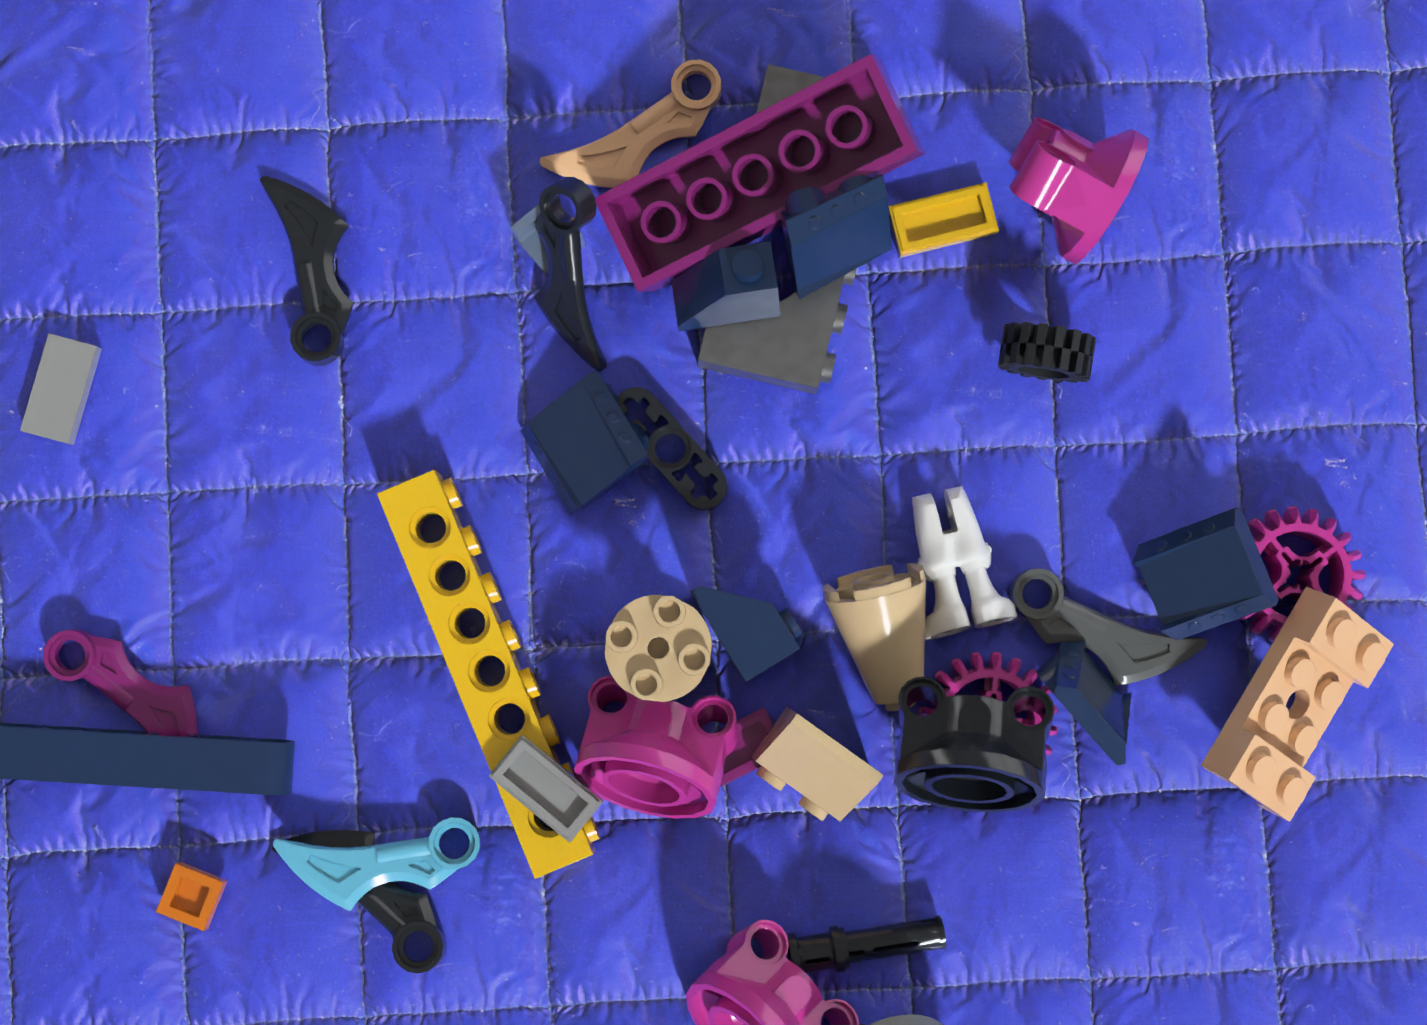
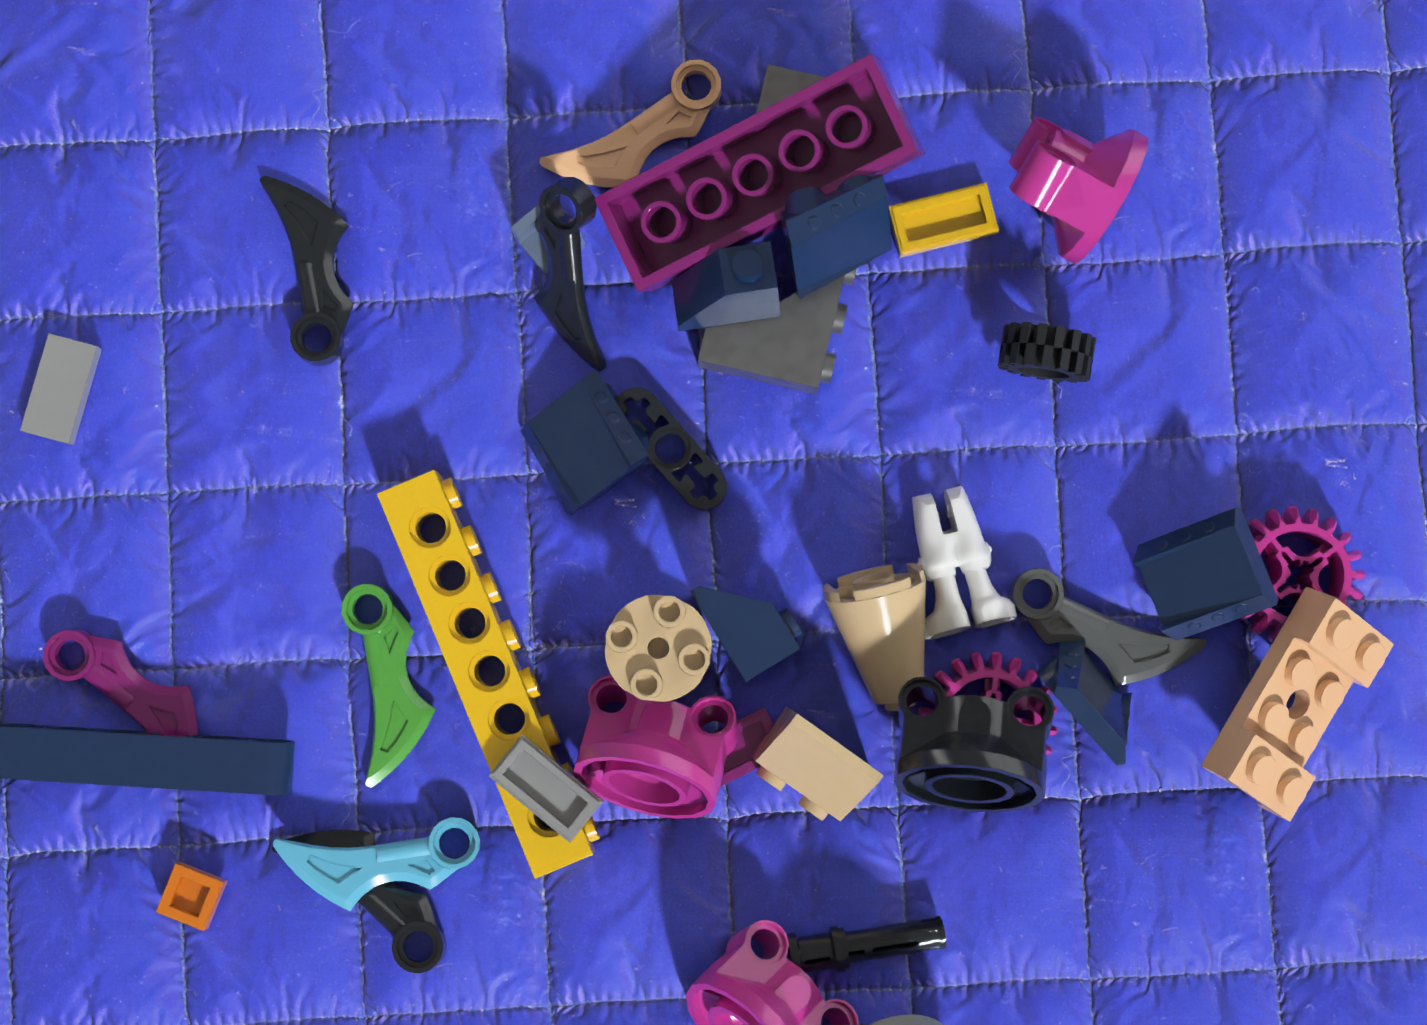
none -> bright green piece [341,584,436,787]

